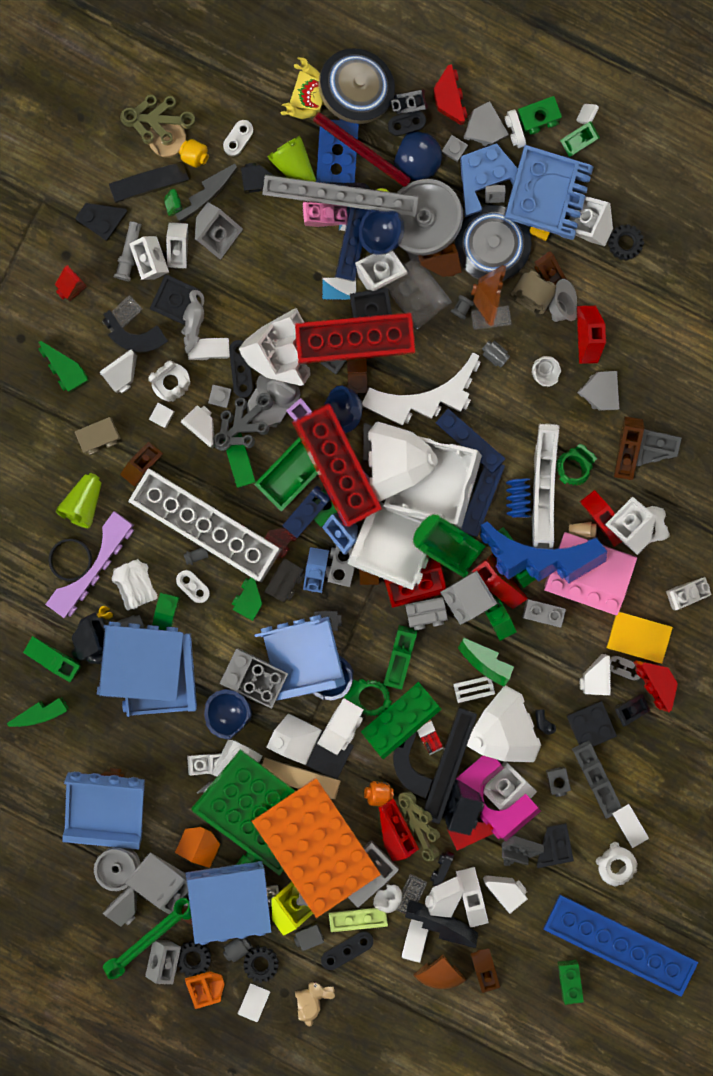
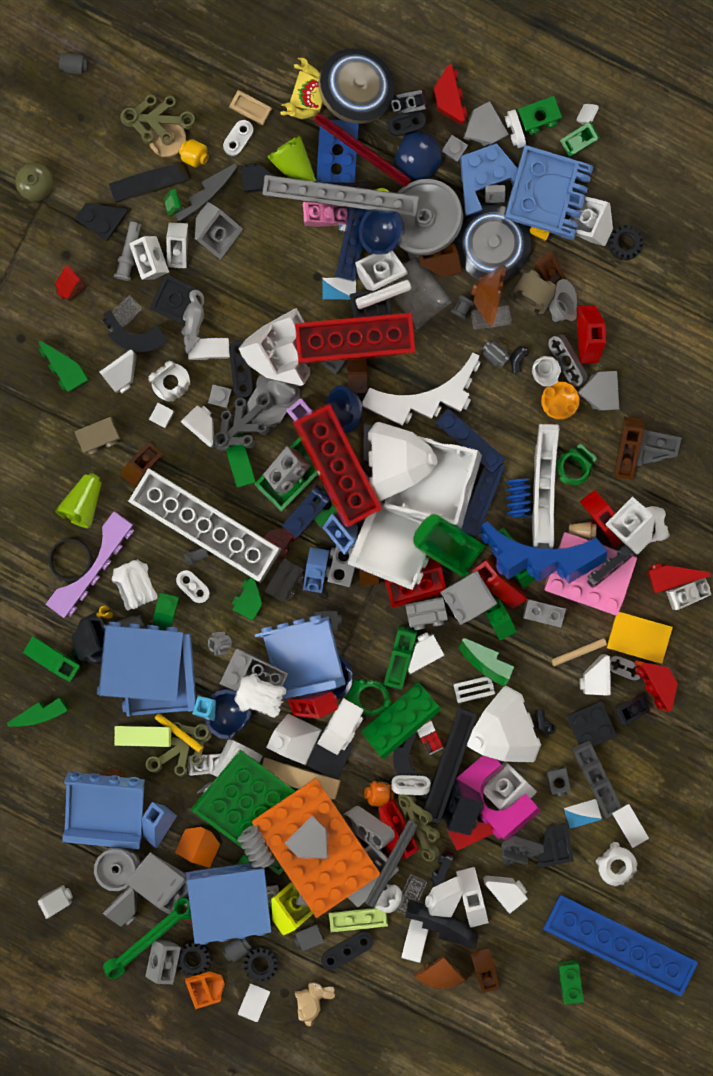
none -> olive cylinder [15,162,54,202]
none -> white slope [38,885,73,919]
none -> dark grey brick [59,53,88,75]
none -> yellowish green tile [115,726,171,747]
none -> medium blue slope [142,802,177,848]
none -> olive plant [146,722,212,777]
none -> yellow bar [155,713,203,753]
none -> medium azure slope [192,696,216,721]
none -> light grey gear [208,632,232,655]
none -> tan tile [229,90,272,126]
none -> white piece [235,673,287,717]
none -> light grey piece [237,825,275,868]
none -> light grey brick [263,446,310,494]
none -> light grey slope [285,816,329,859]
none -> red slope [287,691,339,719]
none -> light grey beam [342,806,395,850]
none -> white axle [356,280,411,309]
none -> dark grey axle [366,820,418,907]
none -> white plate [392,775,431,795]
none -> white slope [408,632,444,674]
none -> black arm [510,346,529,374]
none -> light orange dish [541,382,579,420]
none -> dark grey beam [548,334,587,386]
none -> tan bar [551,638,607,667]
none -> sticker [564,799,602,829]
none -> black plate [587,546,635,588]
none -> red slope [646,563,711,593]

